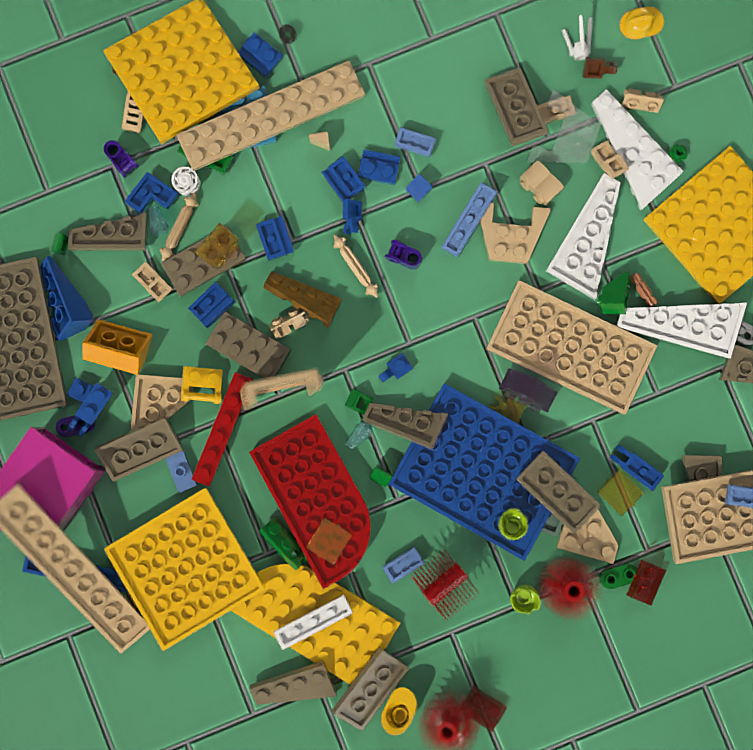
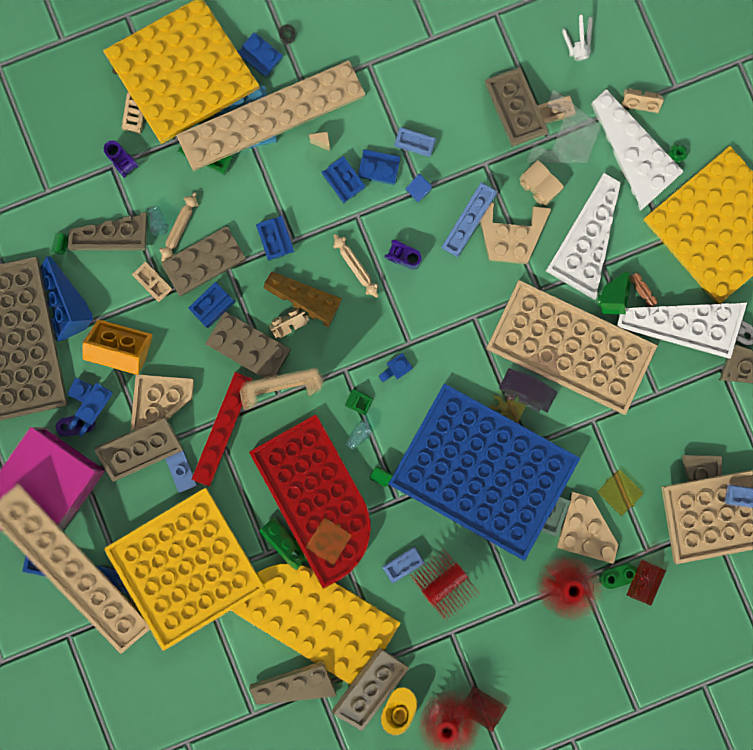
blue plate [124,172,179,214] -> none
white wheel [171,166,201,196] -> none
yellow plate [181,366,223,404] -> none
clear yellow brick [195,223,240,270] -> none
white plate [274,594,353,650] -> none
blue plate [343,199,362,234] -> none
dark tan wing [362,403,448,450] -> none
lime hair [498,509,528,540] -> none
lime hair [510,585,541,615] -> none
dark tan plate [516,451,601,534] -> none
reddish brown plate [582,57,618,79] -> none
tan slope [590,140,629,179] -> none
blue hinge [609,445,664,491] -> none
yellow piece [620,7,664,39] -> none

